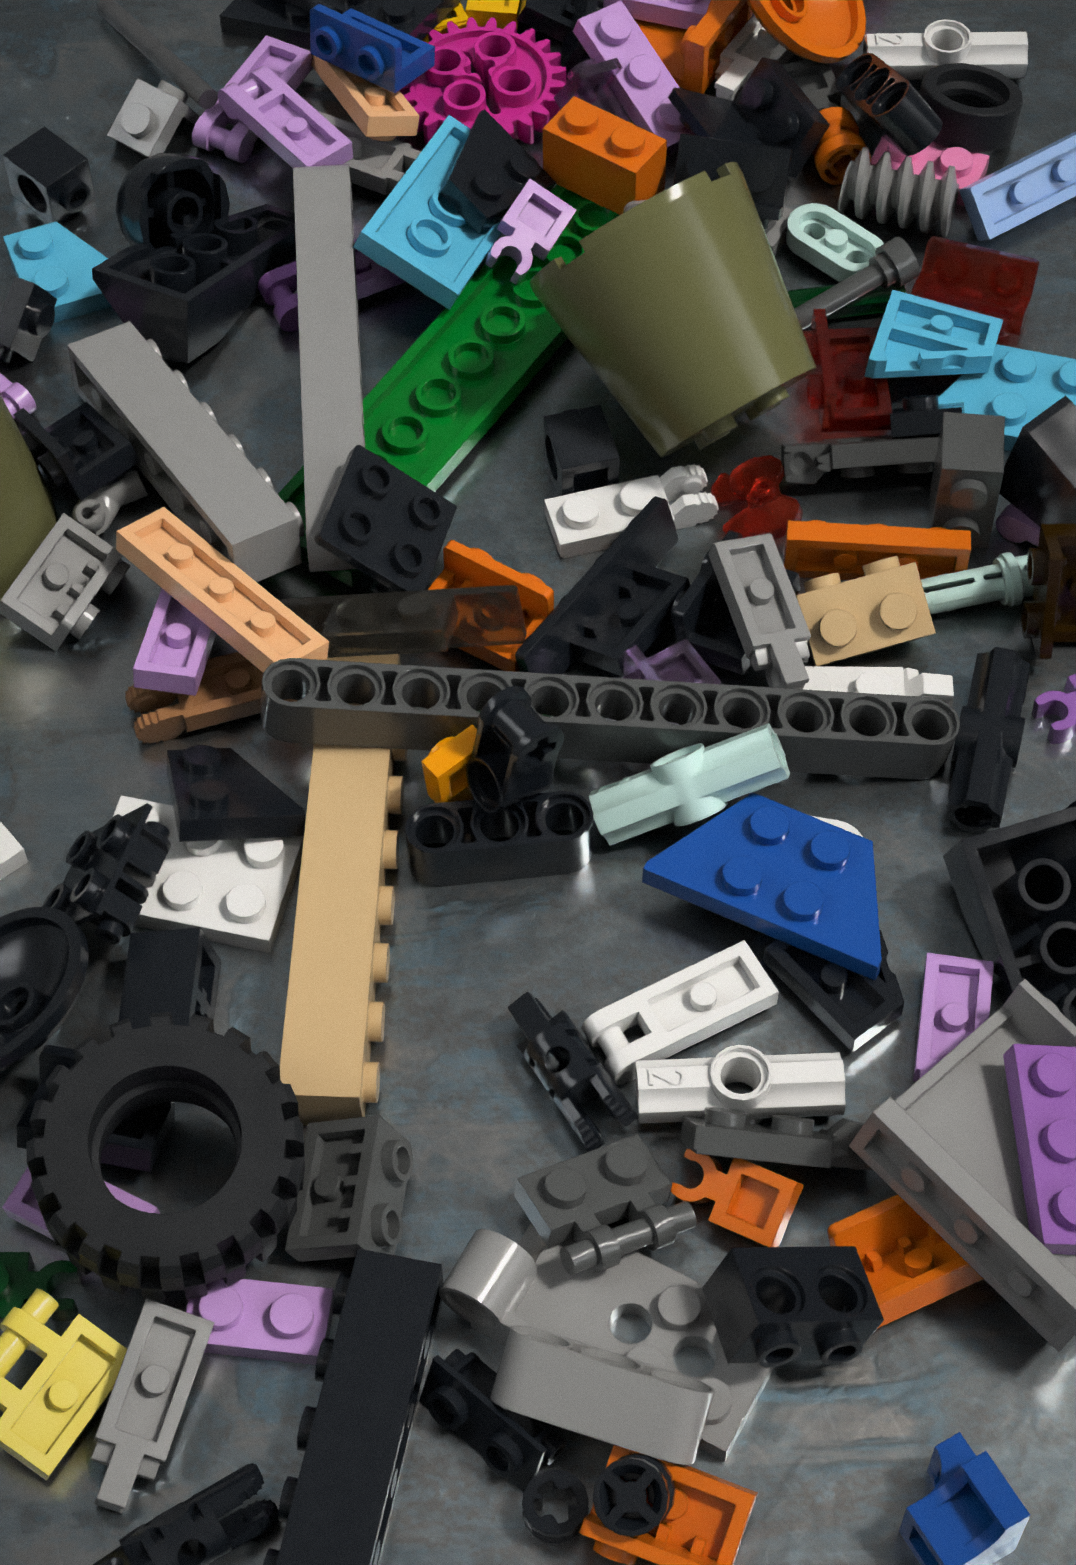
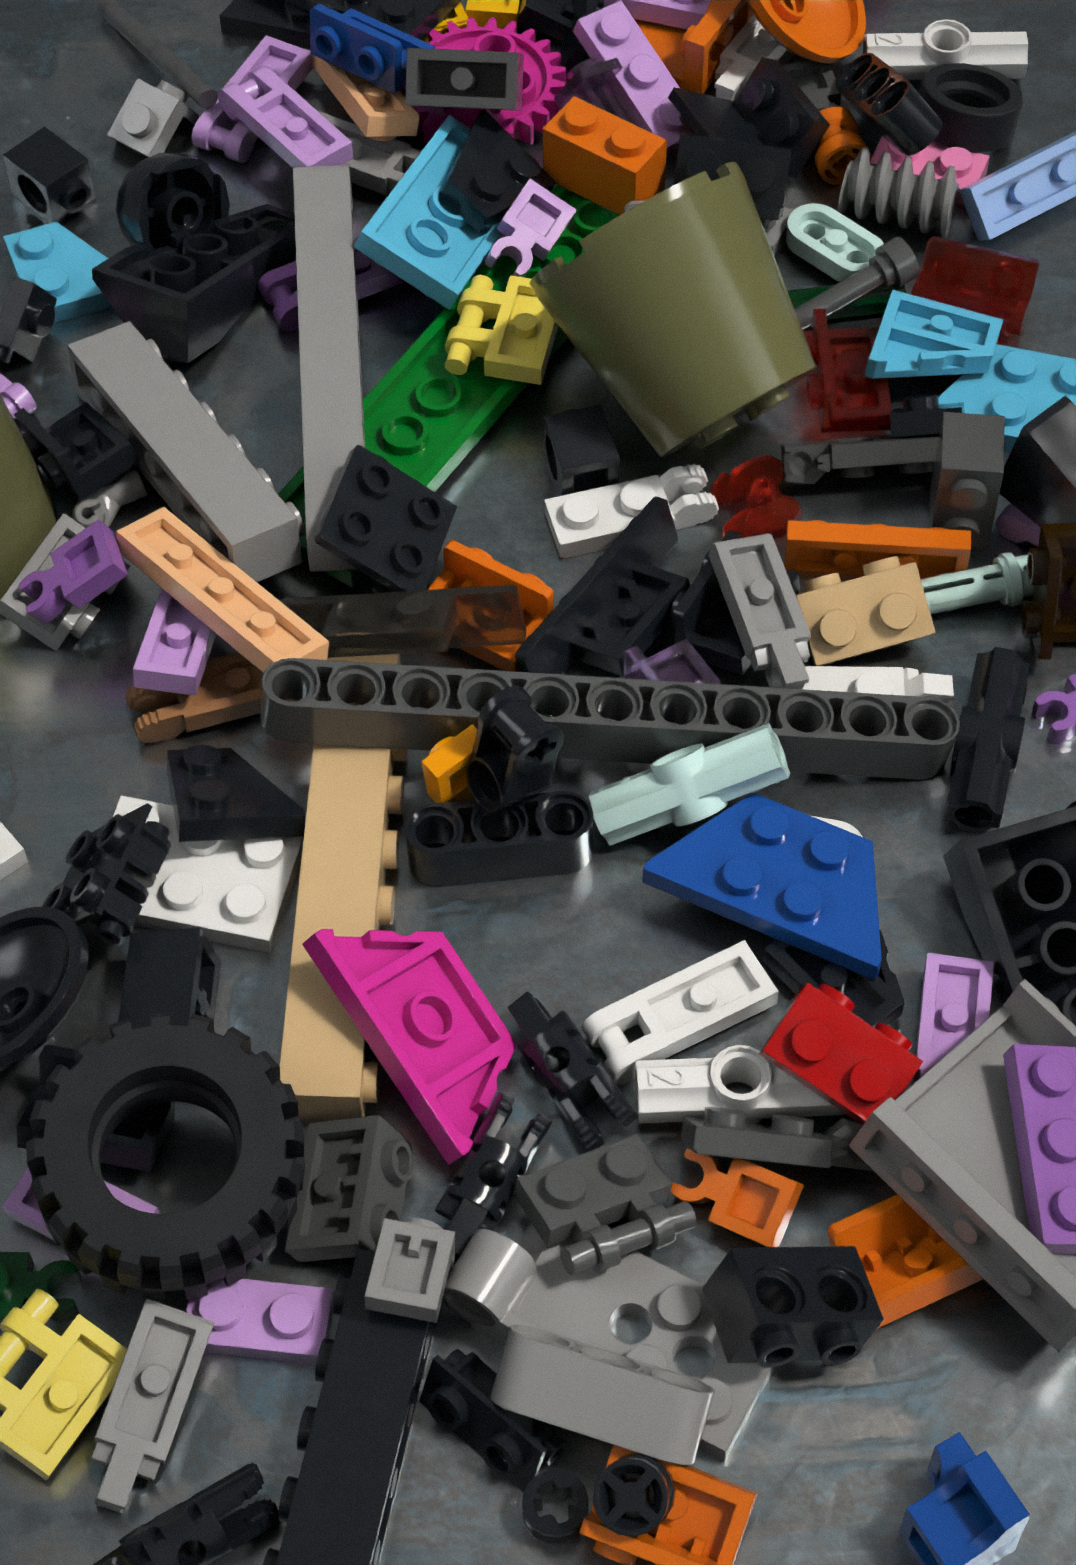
none -> medium lavender plate [19,520,128,624]
none -> dark pink wing [302,929,517,1165]
none -> light grey bracket [364,1218,455,1323]
none -> dark grey brick [405,48,524,111]
none -> black hinge [435,1091,552,1265]
none -> light yellow plate [445,275,559,385]
none -> red bracket [759,983,923,1125]

